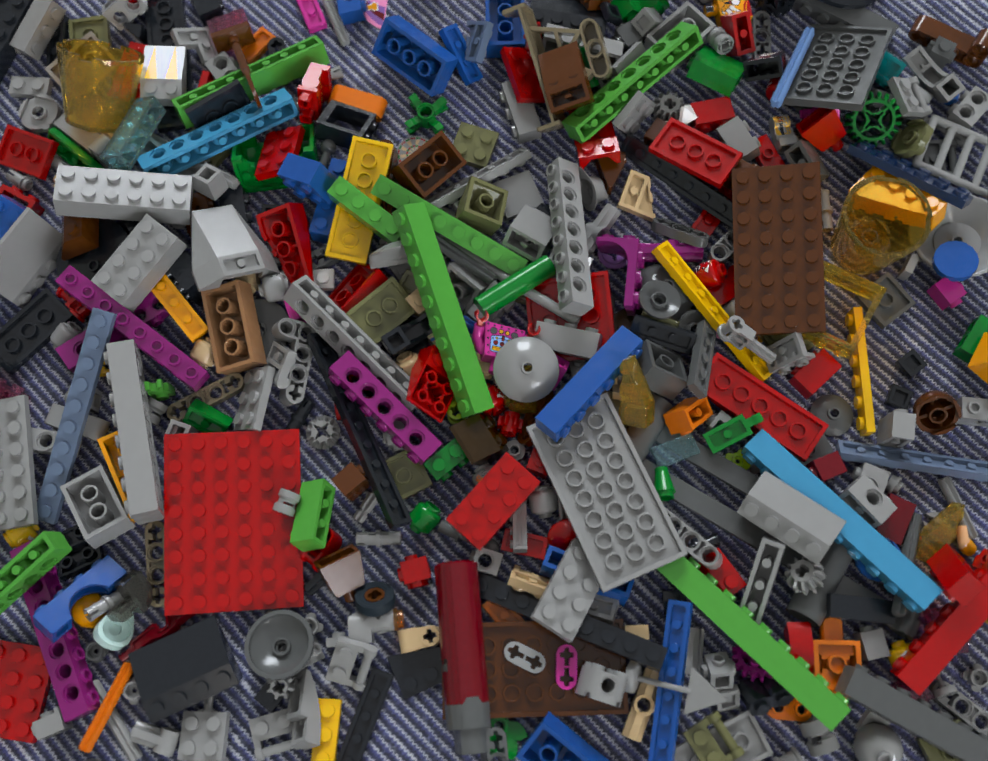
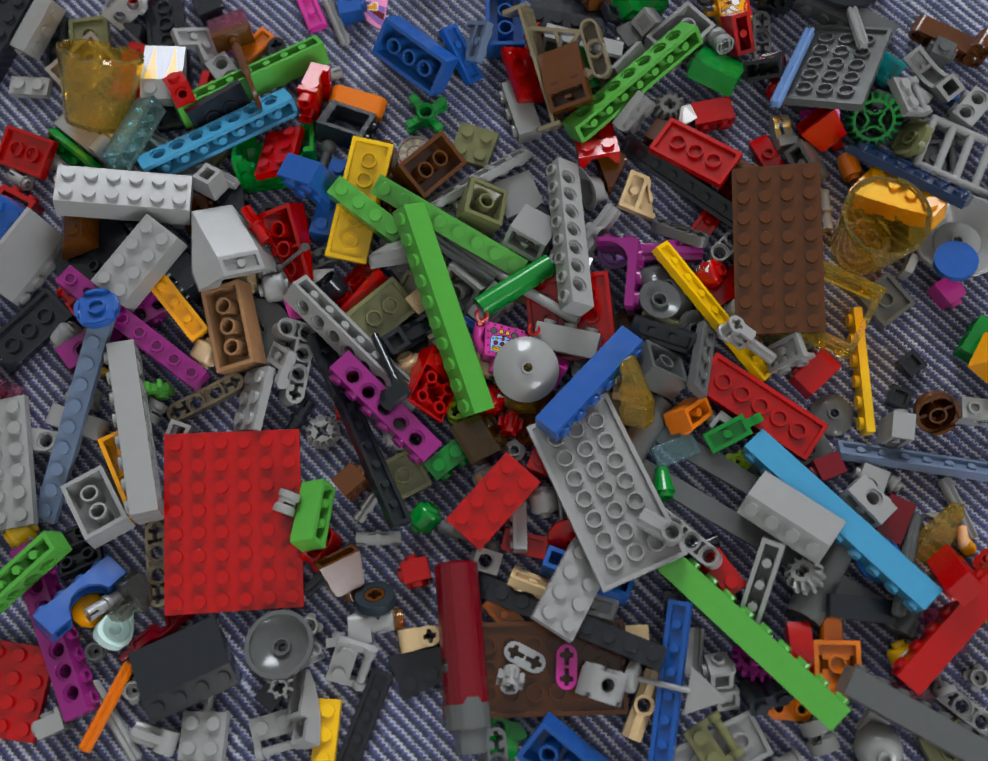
light grey plate [18,94,61,134] -> none
green slope [183,399,233,433] -> none
light grey brick [716,116,761,162] -> none
light grey brick [853,625,891,661] -> none
none -> blue tile [73,288,121,329]
none -> red brick [162,71,196,109]
none -> red axle [240,205,273,245]
none -> dark grey hinge [276,243,310,272]
none -> black piece [315,271,349,301]
none -> black piece [371,333,413,412]
none -> light grey gear [496,664,525,694]
none -> light grey piece [635,508,683,547]
none -> orange brick [837,152,864,183]
none -> light grey axle [846,6,869,49]

